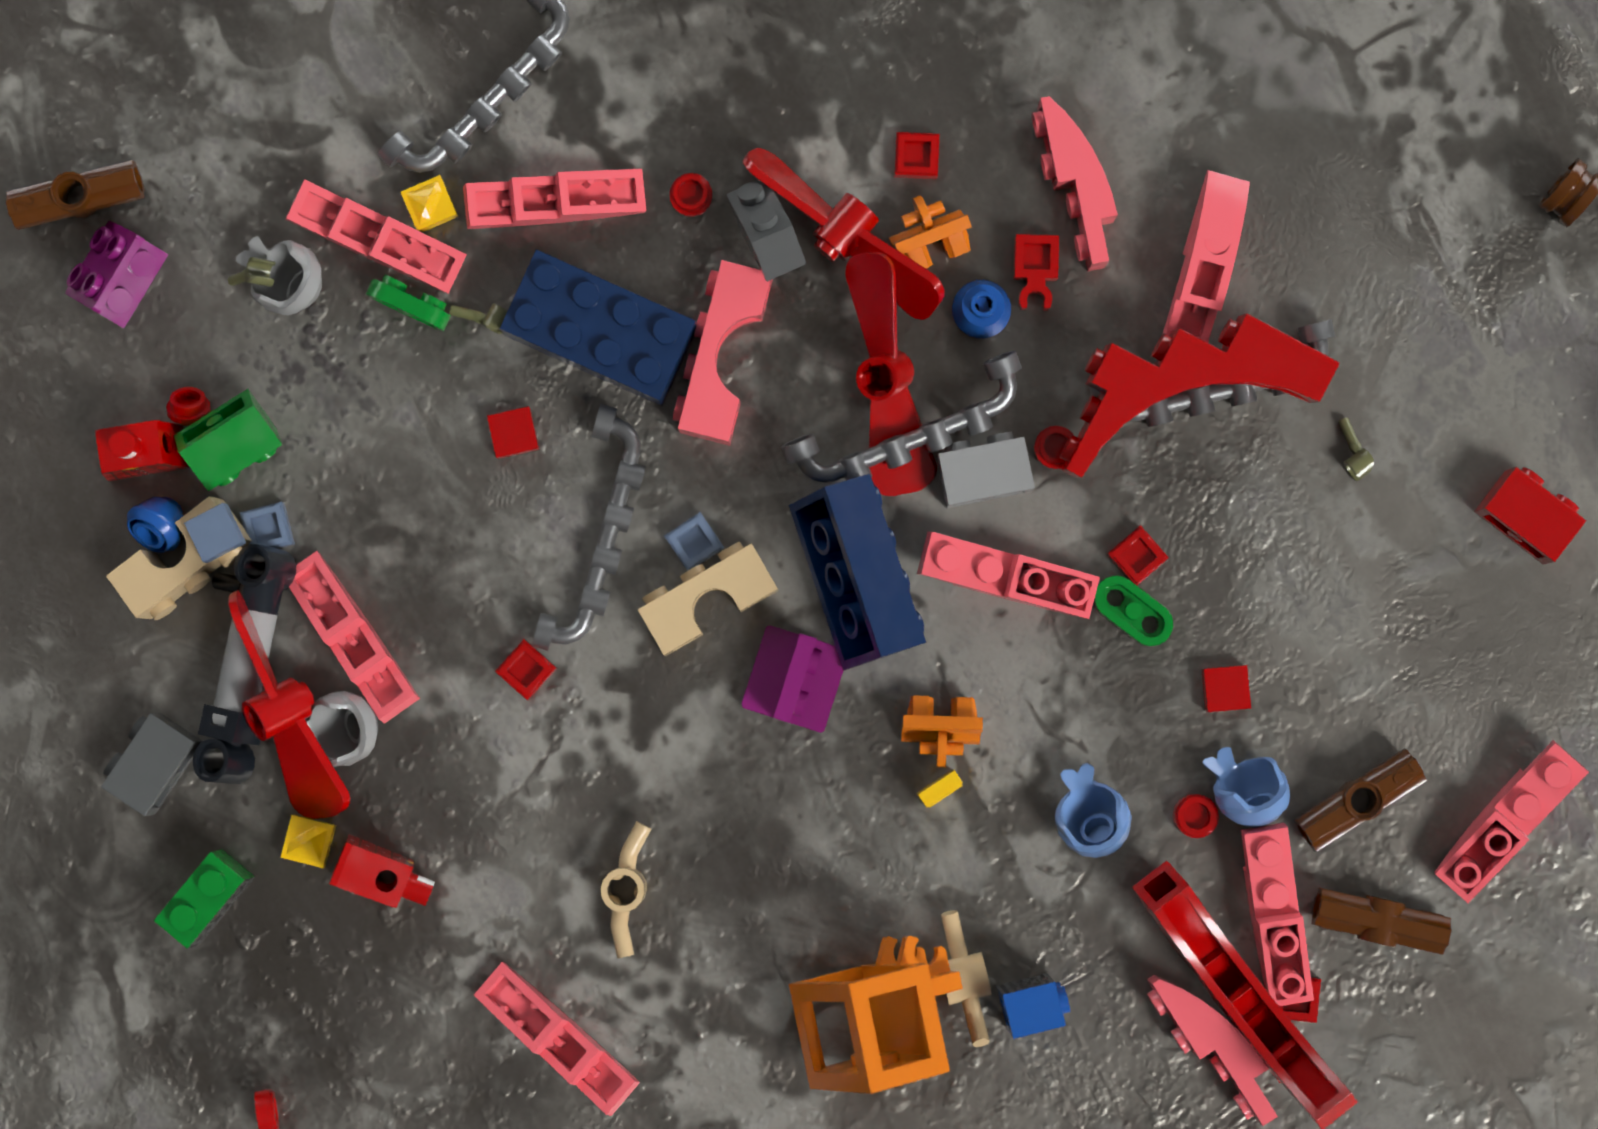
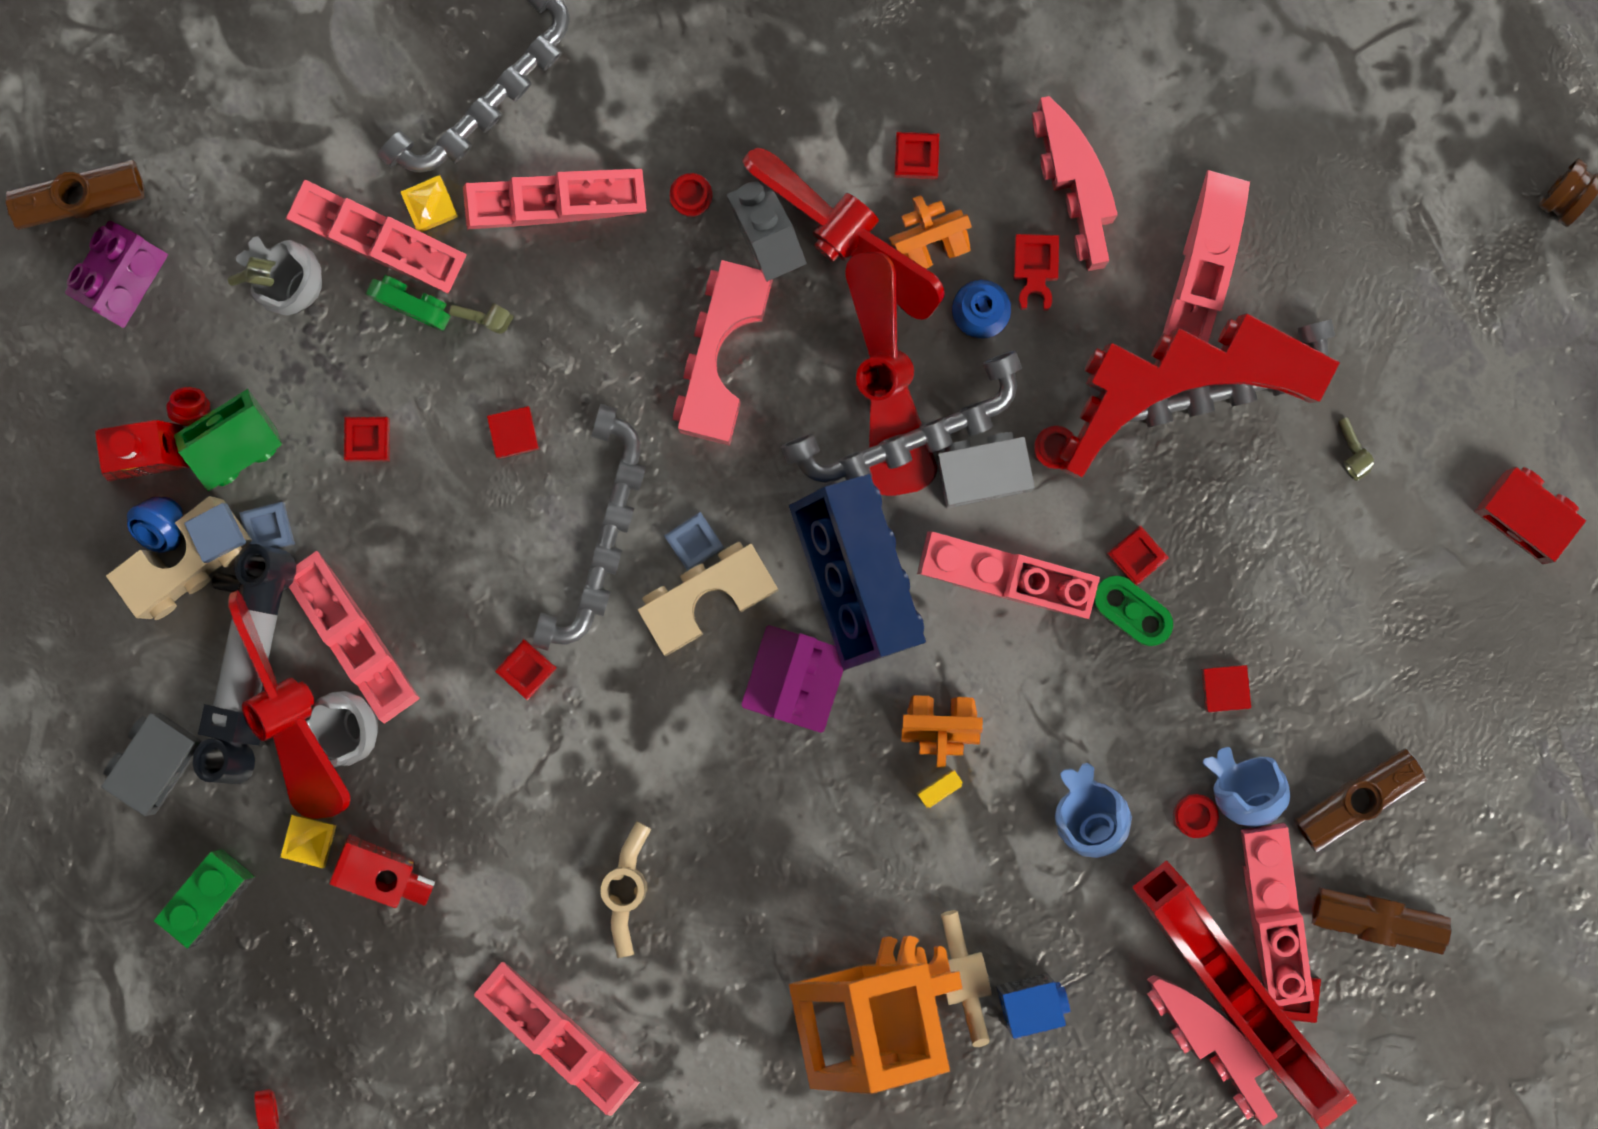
dark blue brick [500,249,696,406] -> none
coral slope [1434,740,1589,903] -> none
none -> red tile [344,417,390,462]

